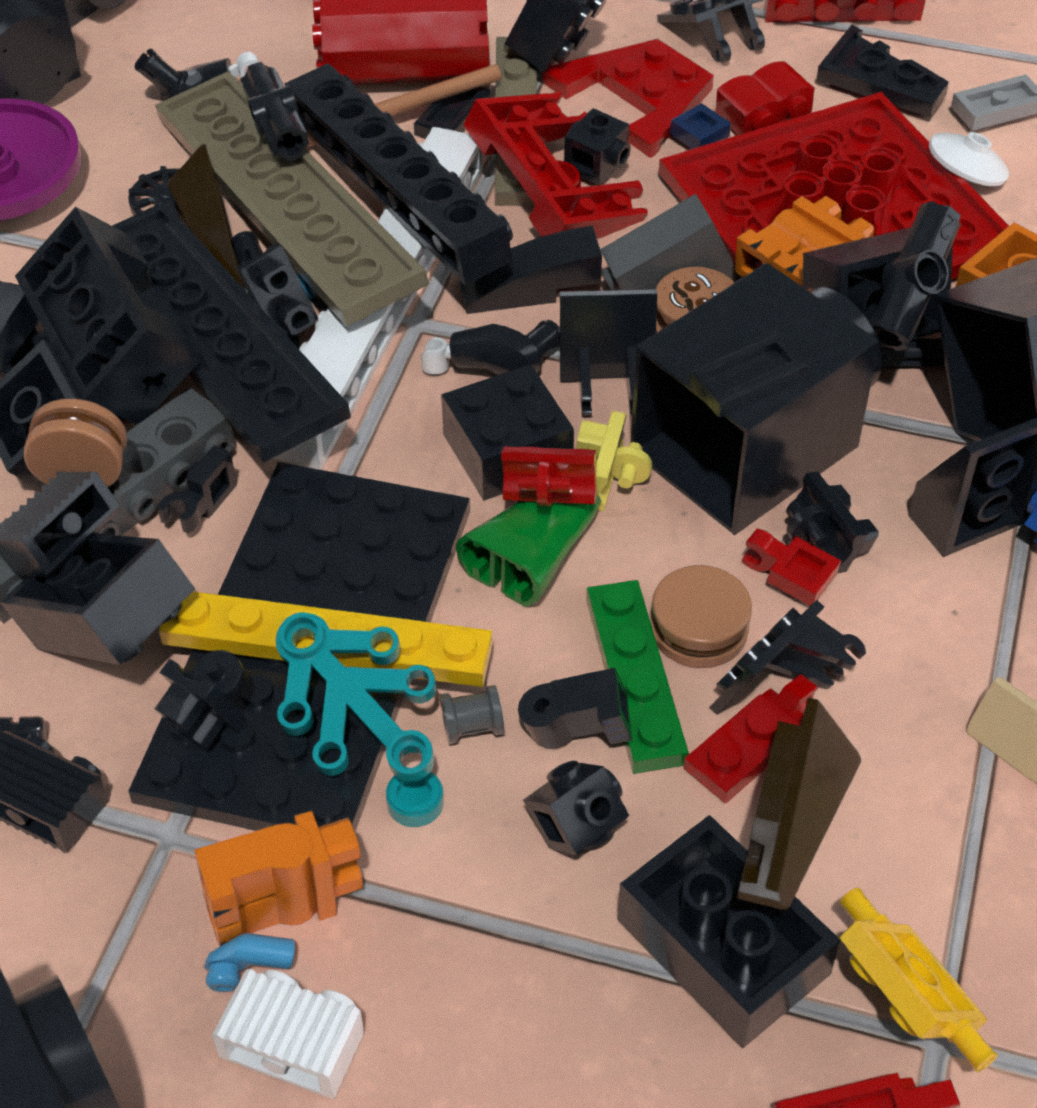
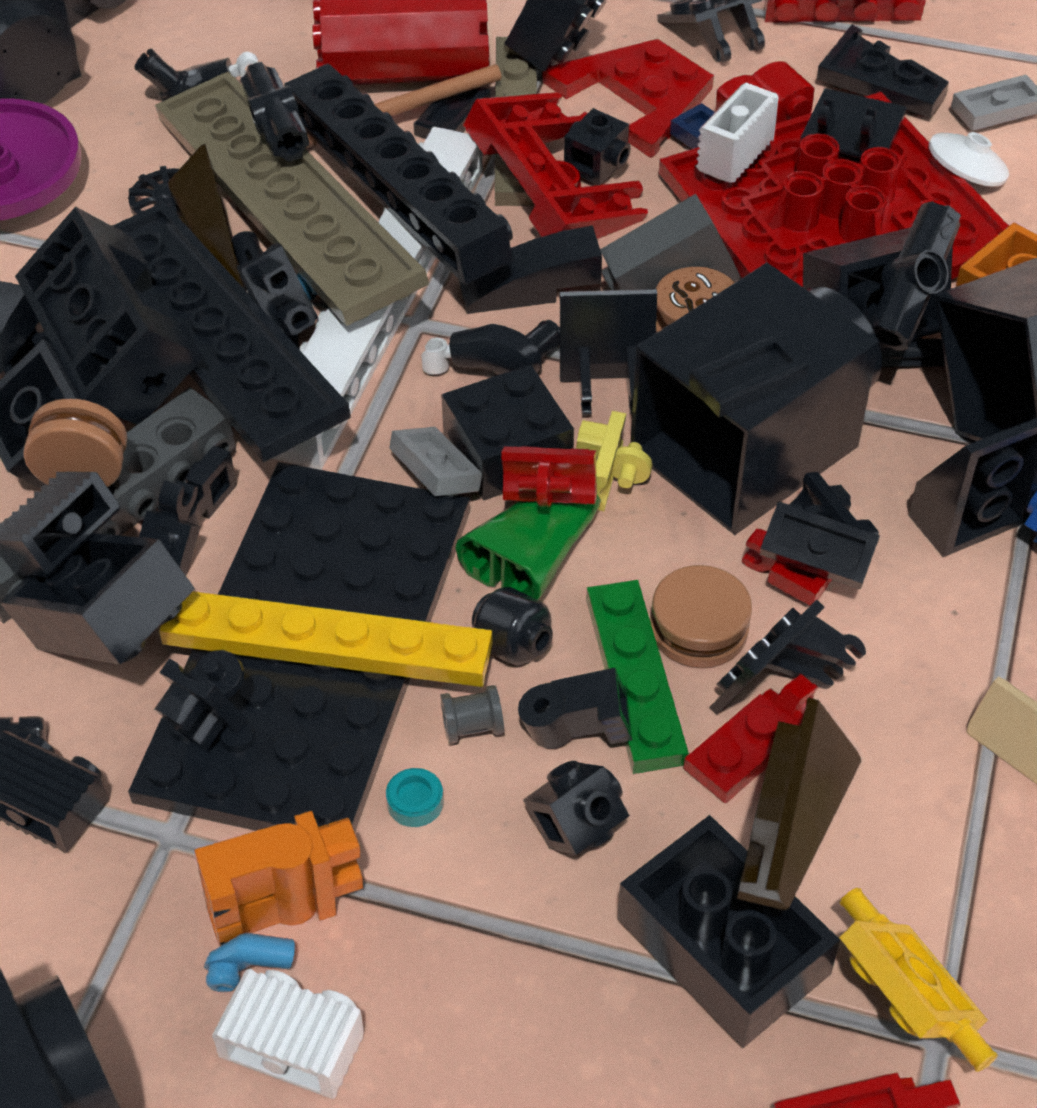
teal plant [275,612,437,781] -> none
orange hips [735,196,874,287] -> none
none -> black plate [139,480,201,575]
none -> light grey plate [389,427,482,498]
none -> black head [471,587,553,666]
none -> white brick [696,83,779,183]
none -> black plate [760,501,880,589]
none -> black plate [800,88,907,159]

